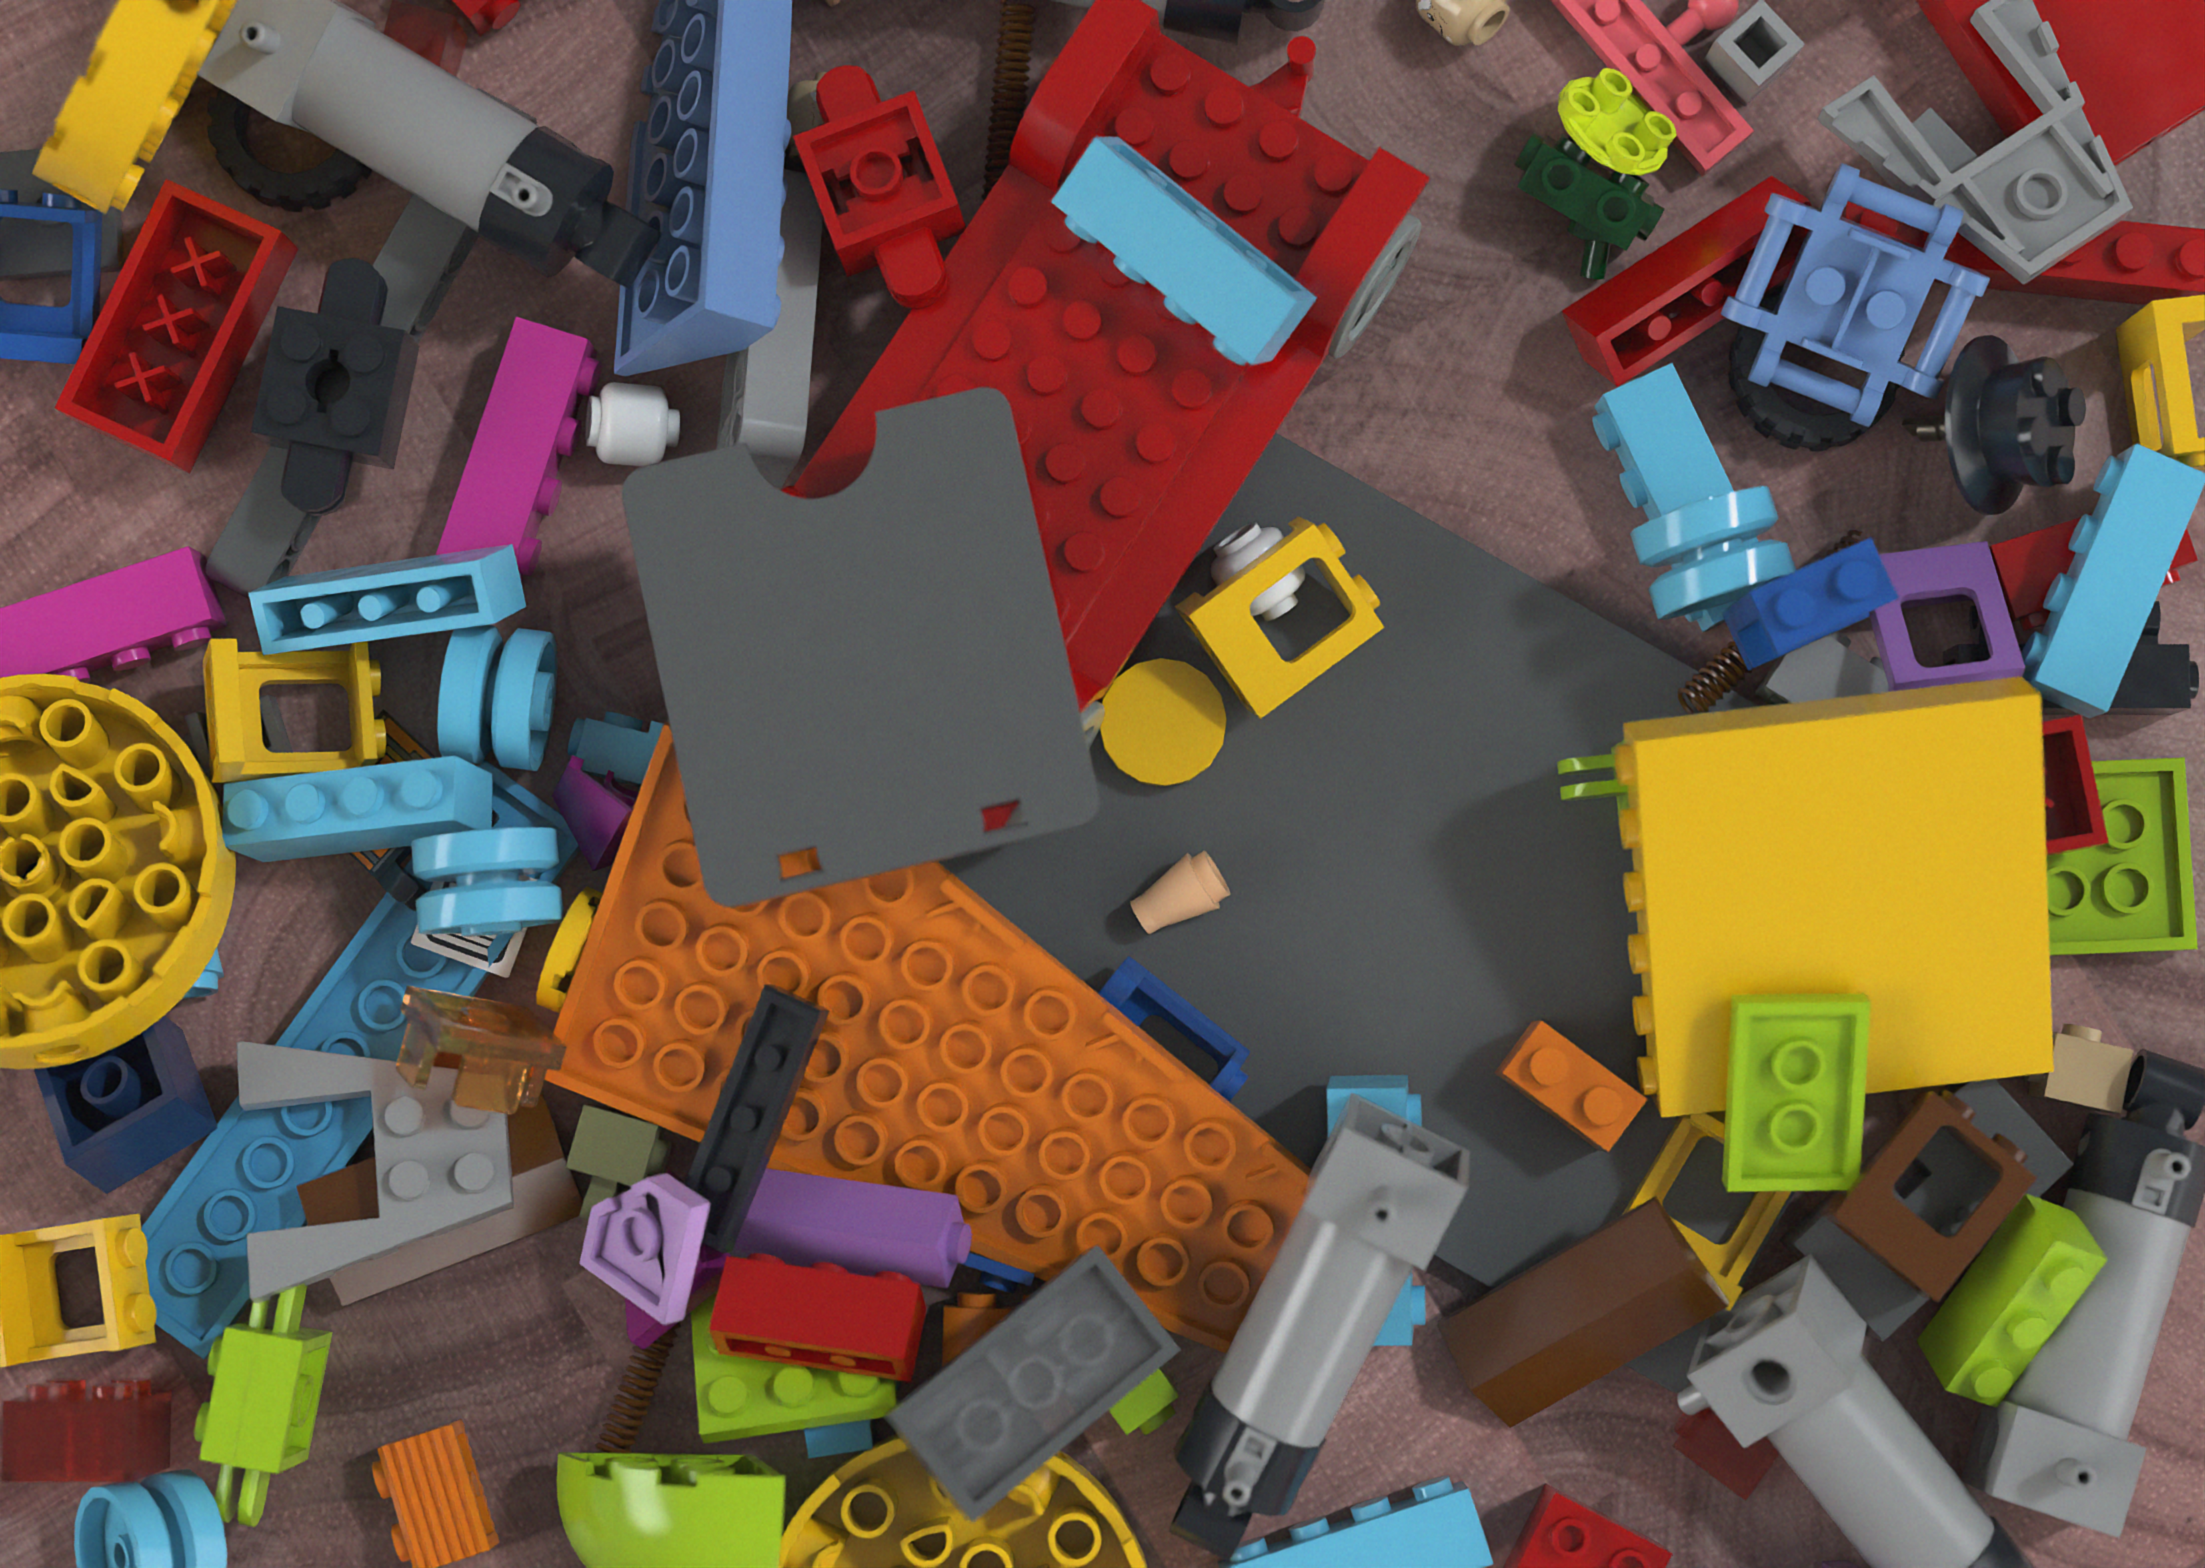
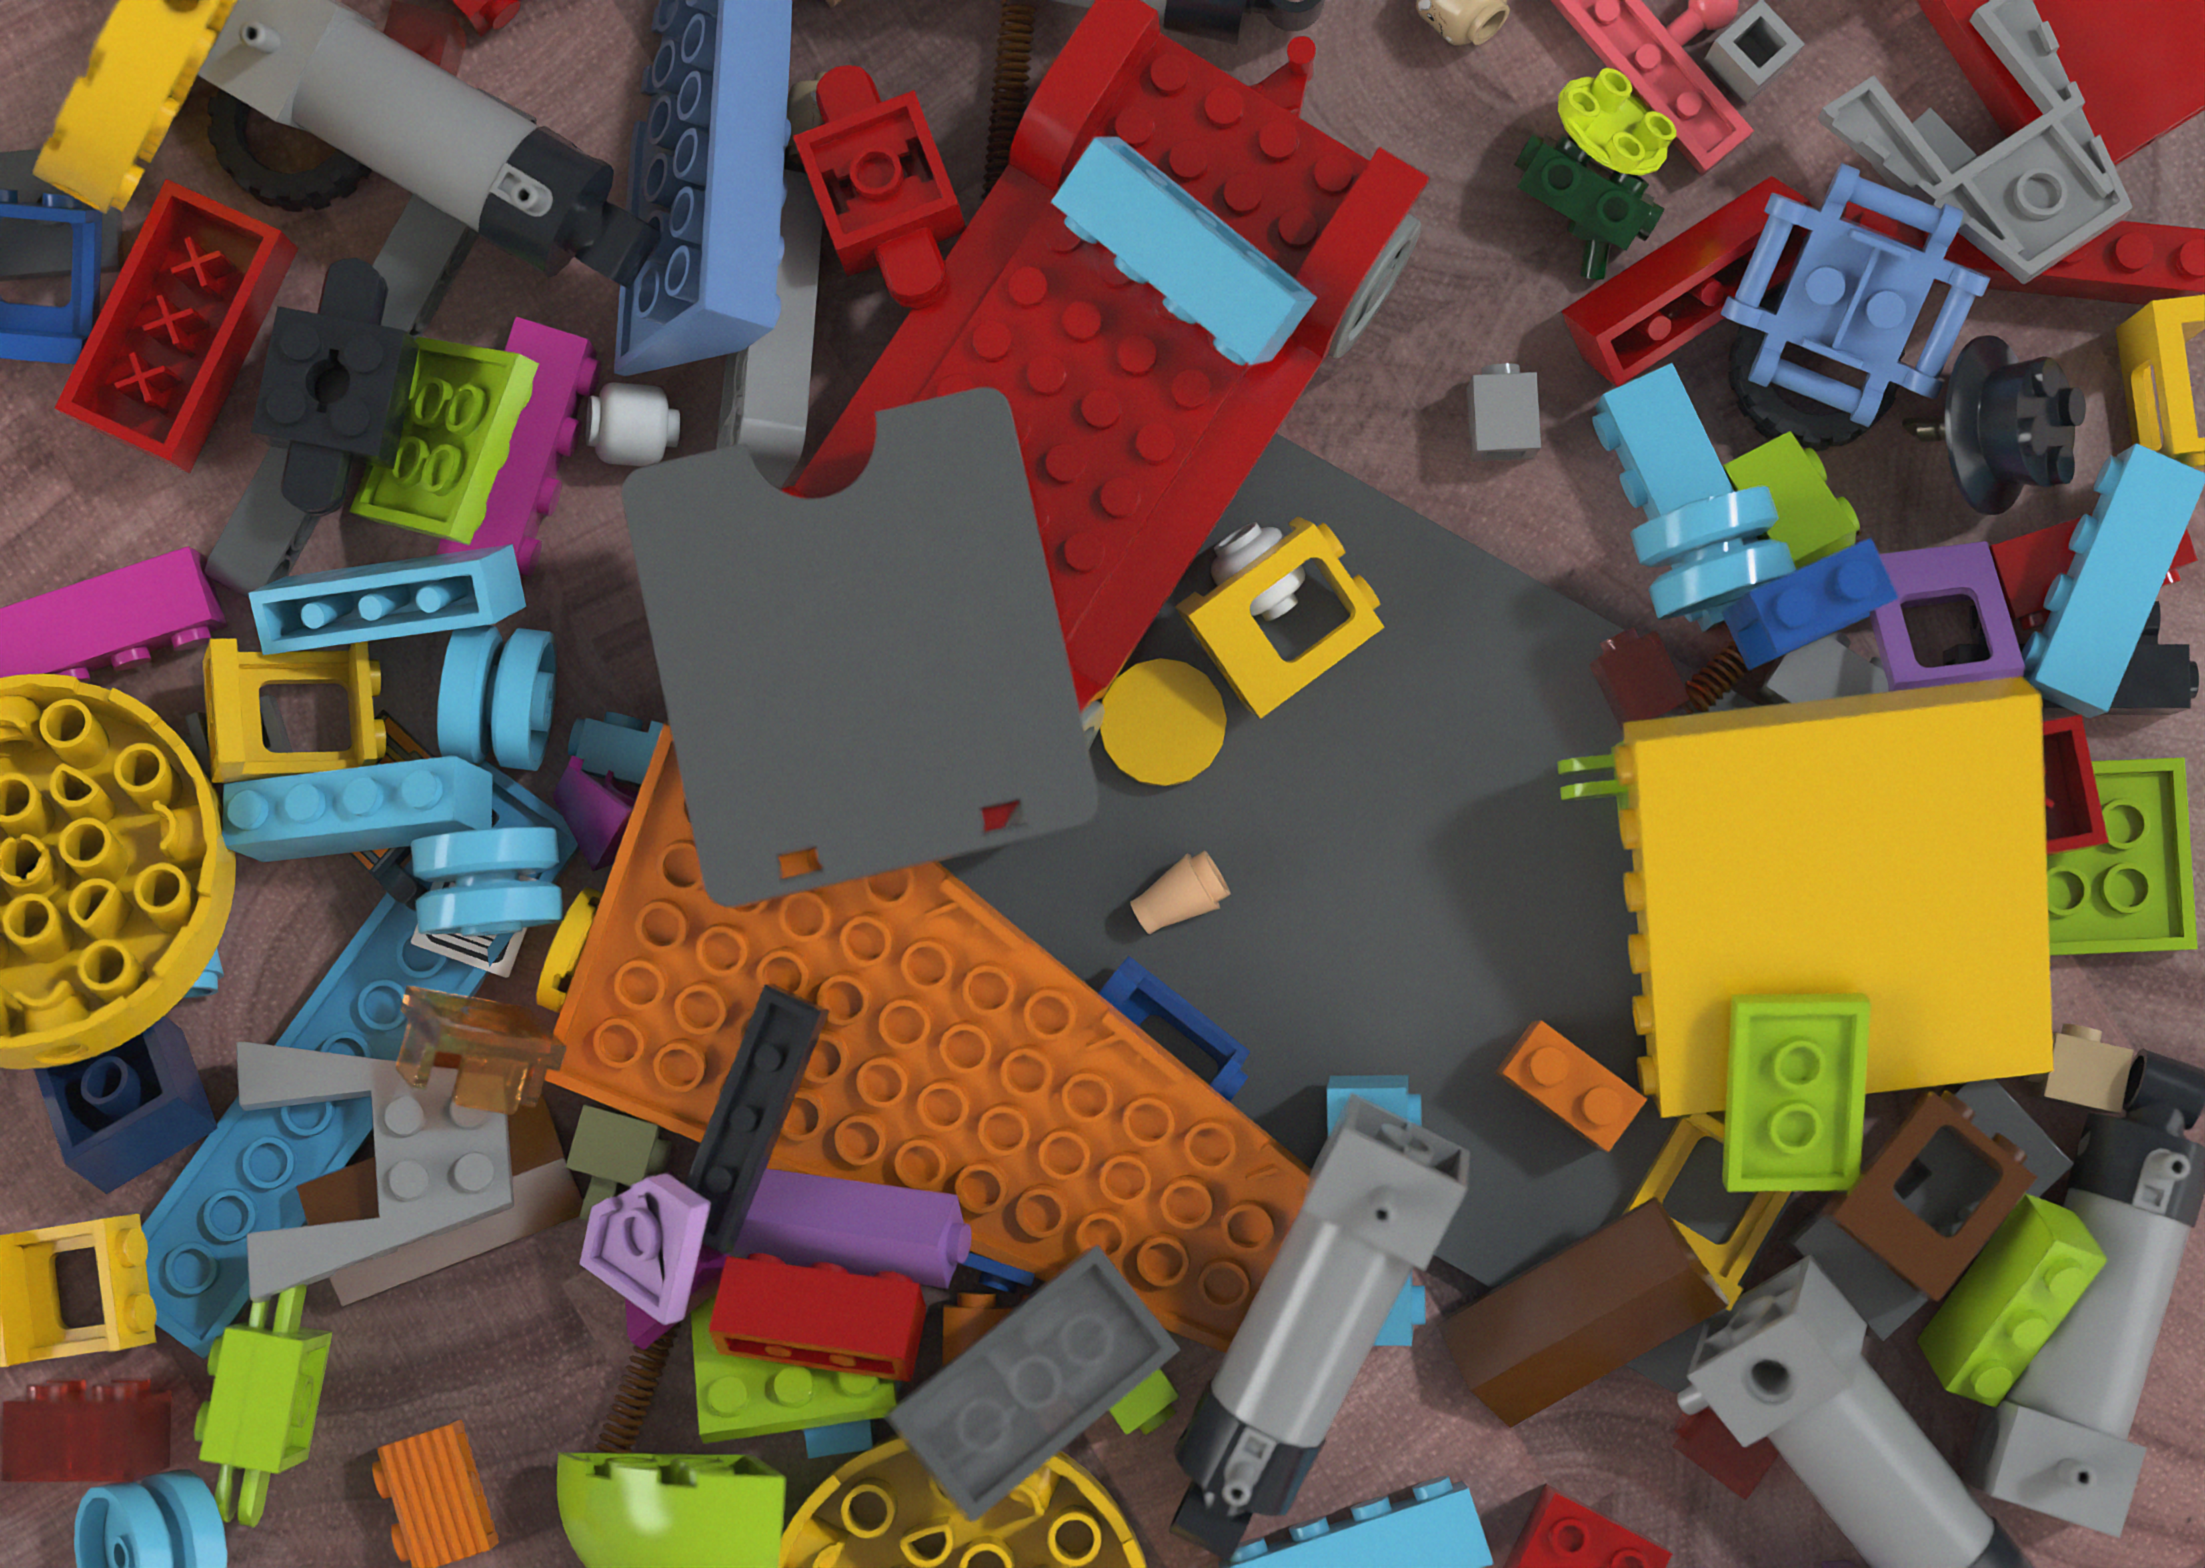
none -> lime plate [349,336,539,545]
none -> light grey brick [1467,363,1541,462]
none -> clear red brick [1589,627,1690,733]
none -> lime brick [1723,431,1860,571]

